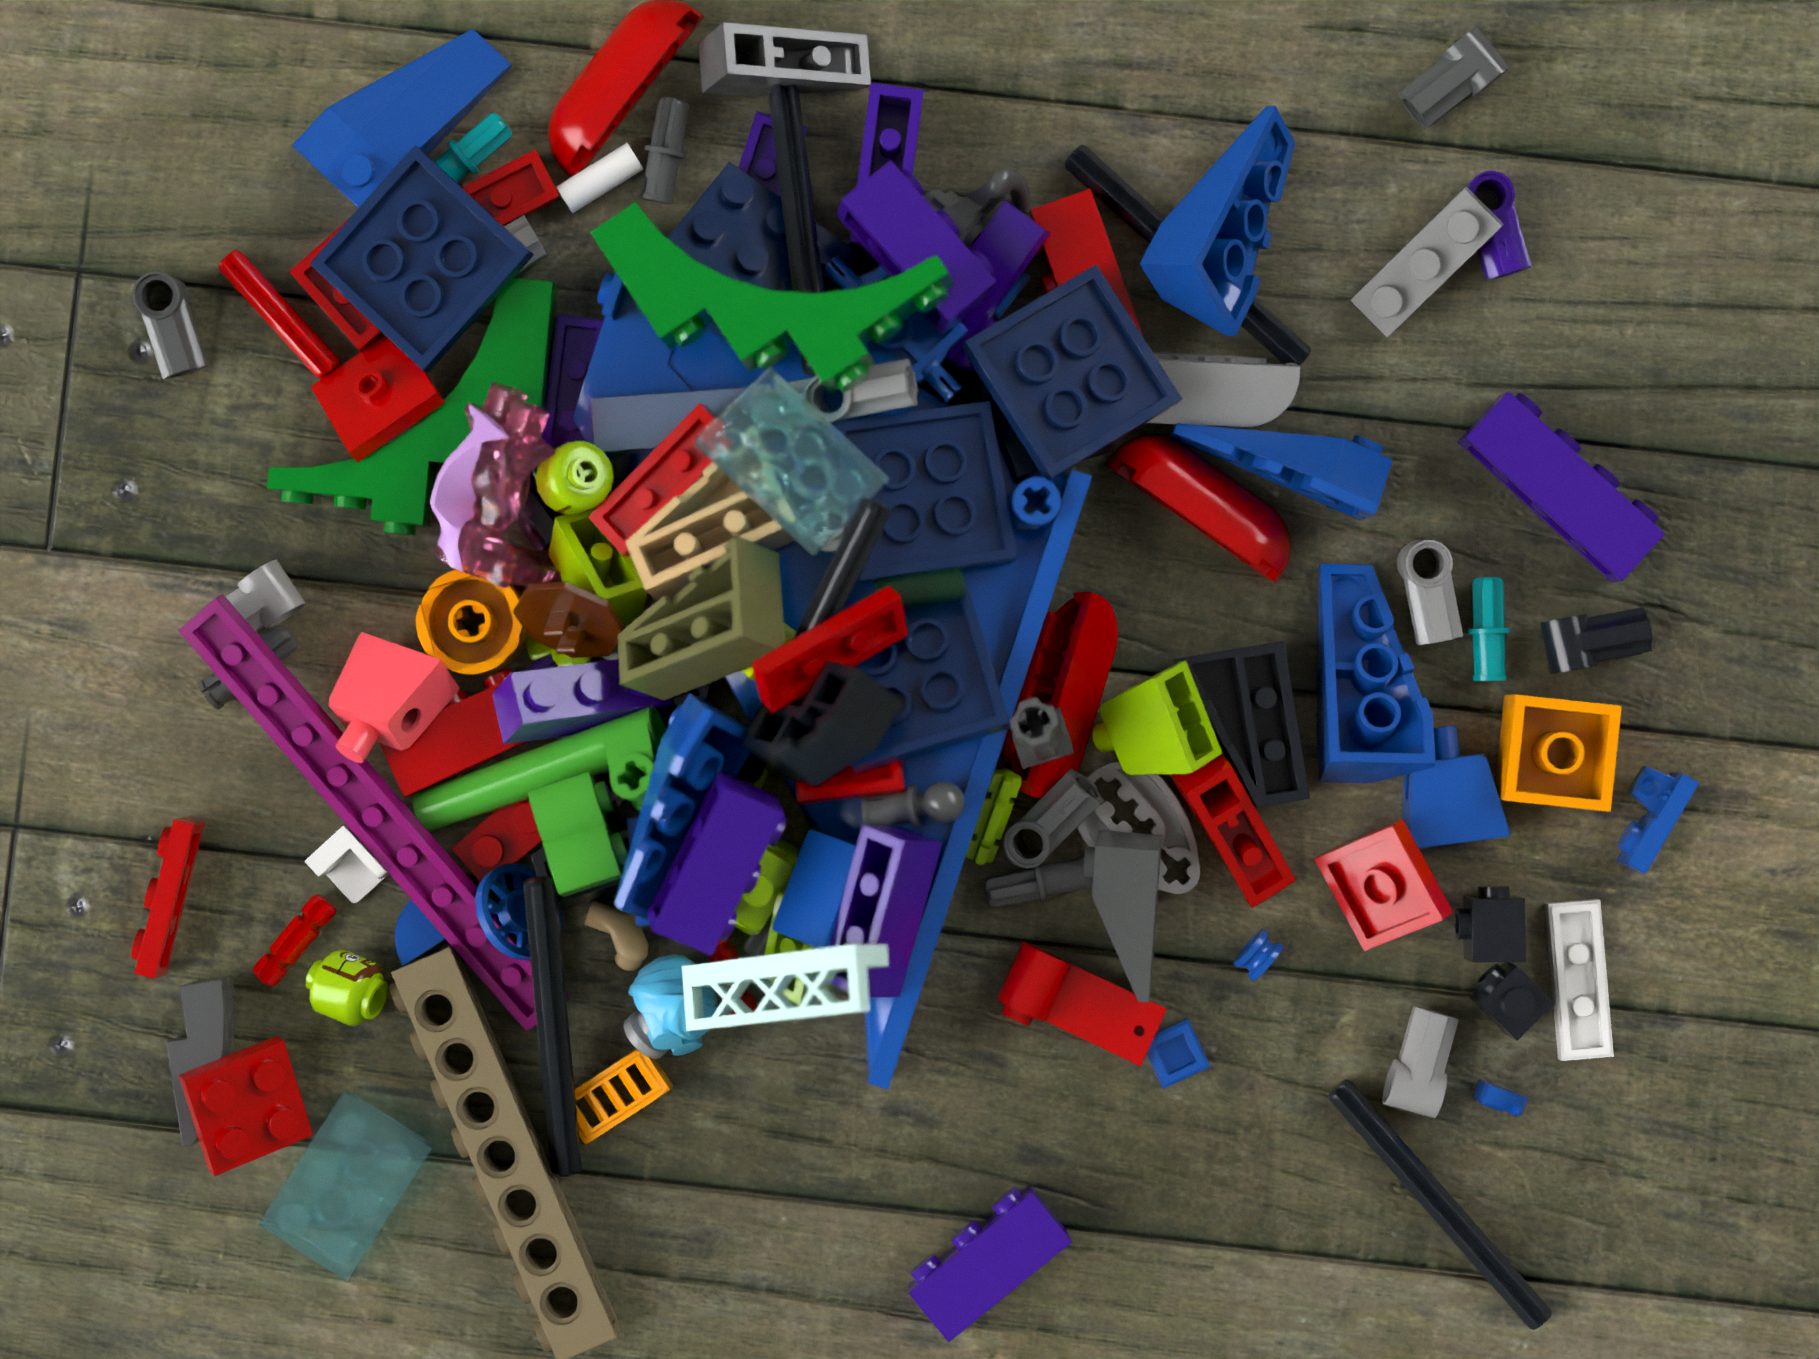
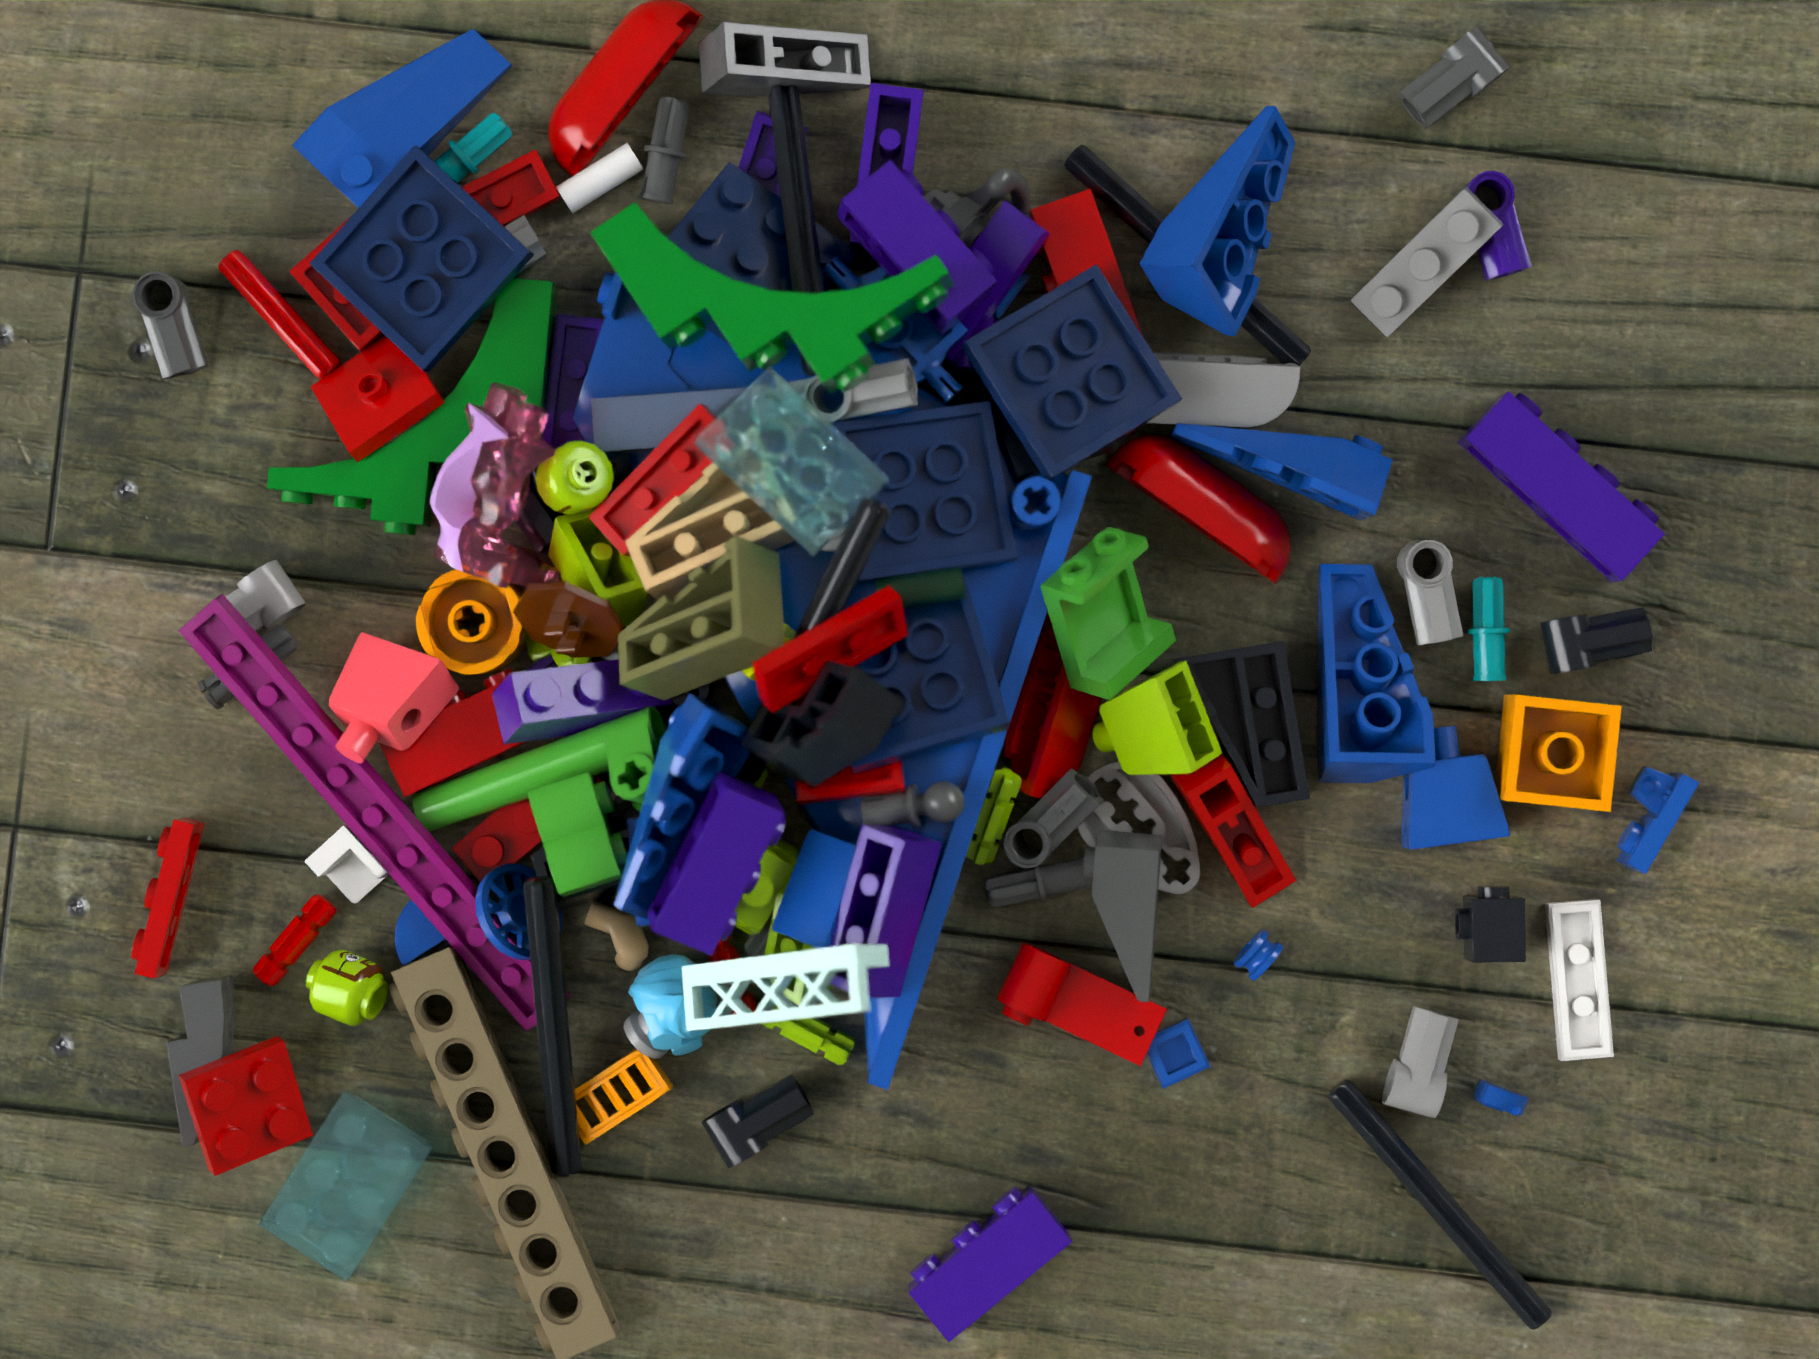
dark grey piece [1009,698,1074,769] -> none
plate [1314,818,1453,951] -> none
black brick [1469,962,1555,1041] -> none
none -> black piece [701,1074,814,1168]
none -> lime axle [760,1005,855,1065]
none -> bright green panel [1040,527,1176,700]

